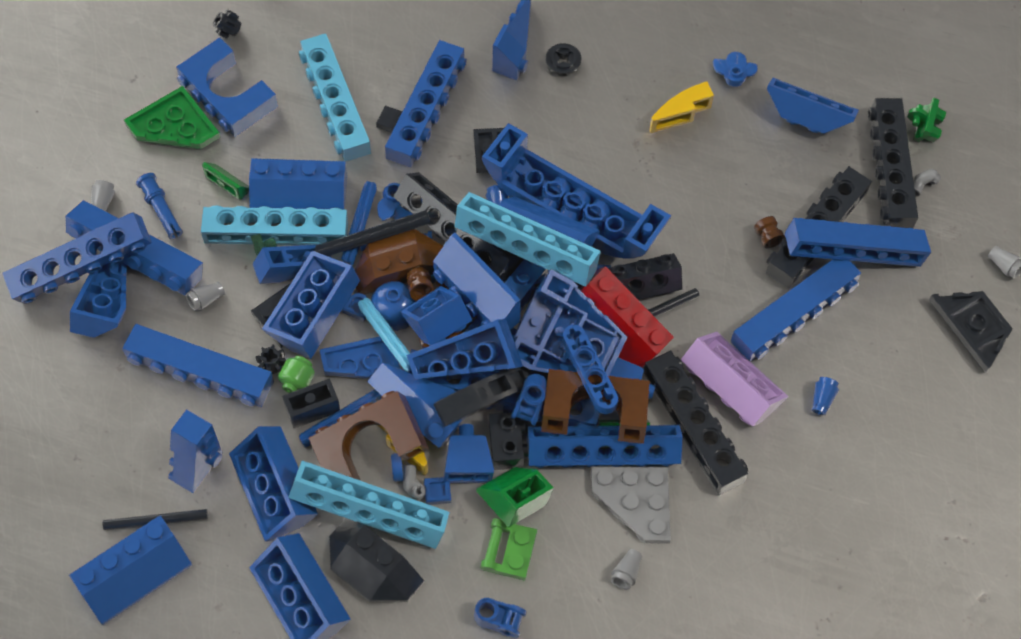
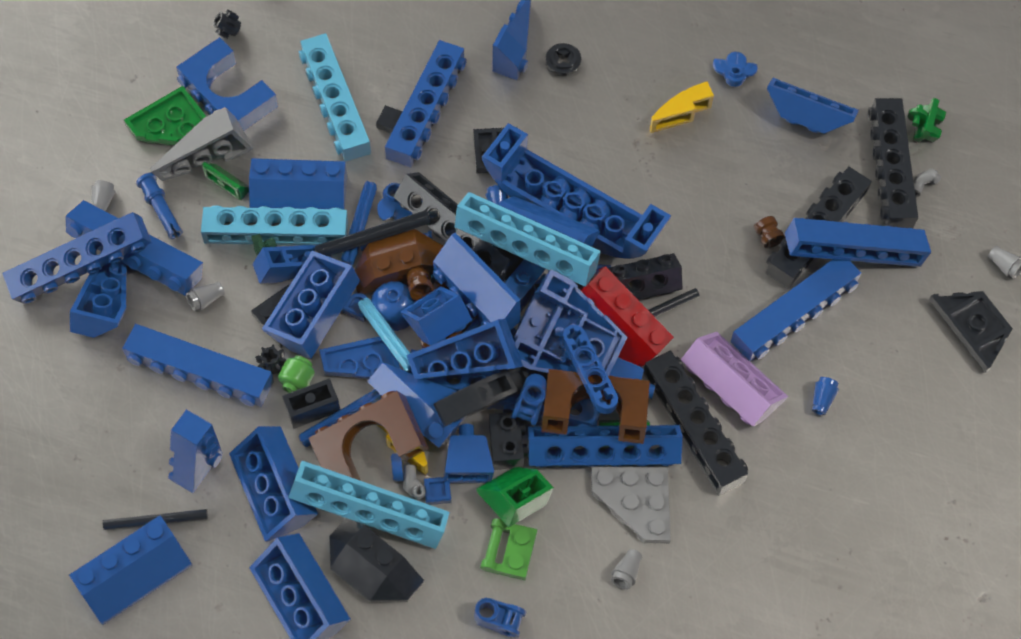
none -> light grey wedge [150,107,253,181]

